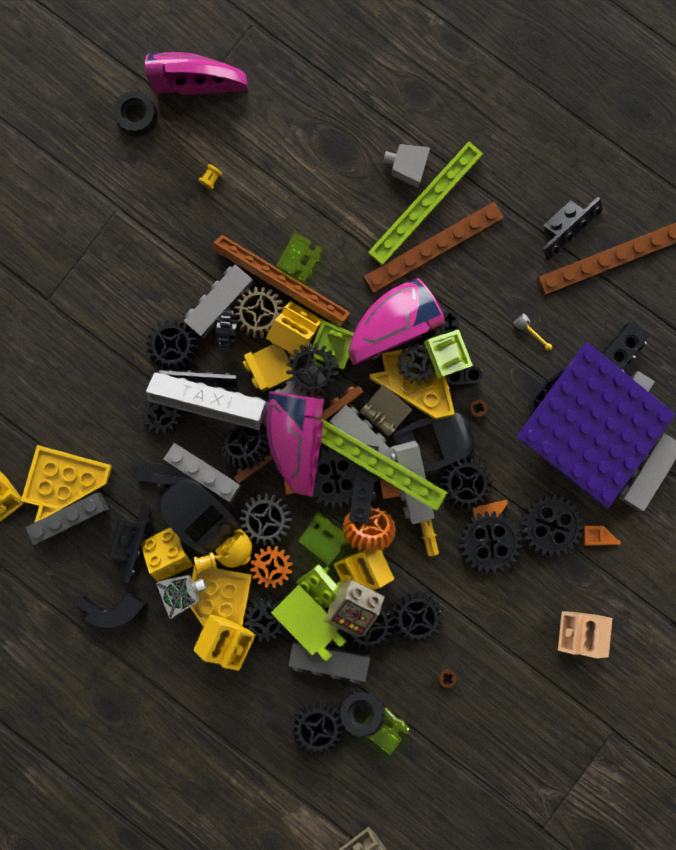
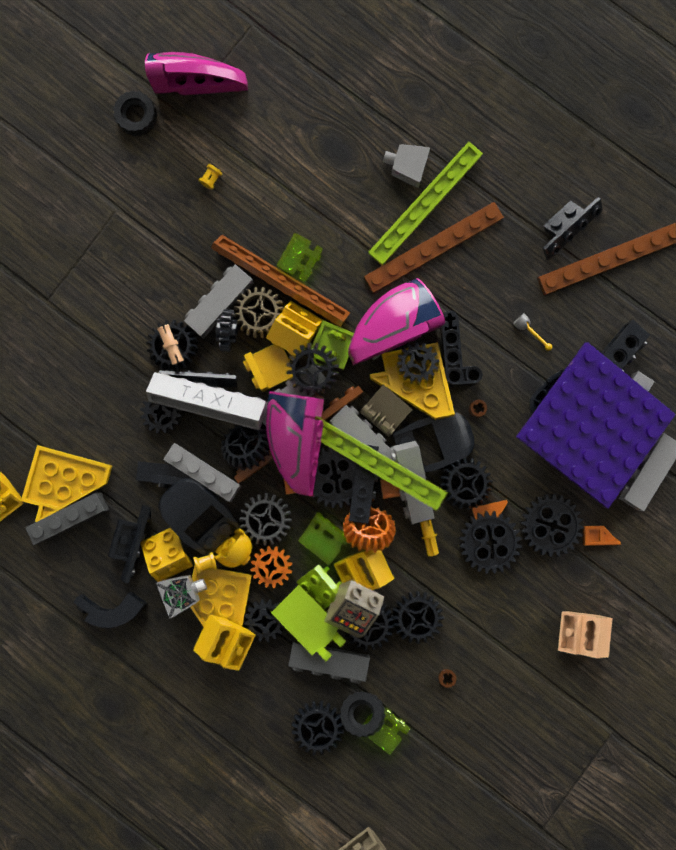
lime plate [424,330,473,378] -> none
none -> light nougat pin [157,324,184,365]

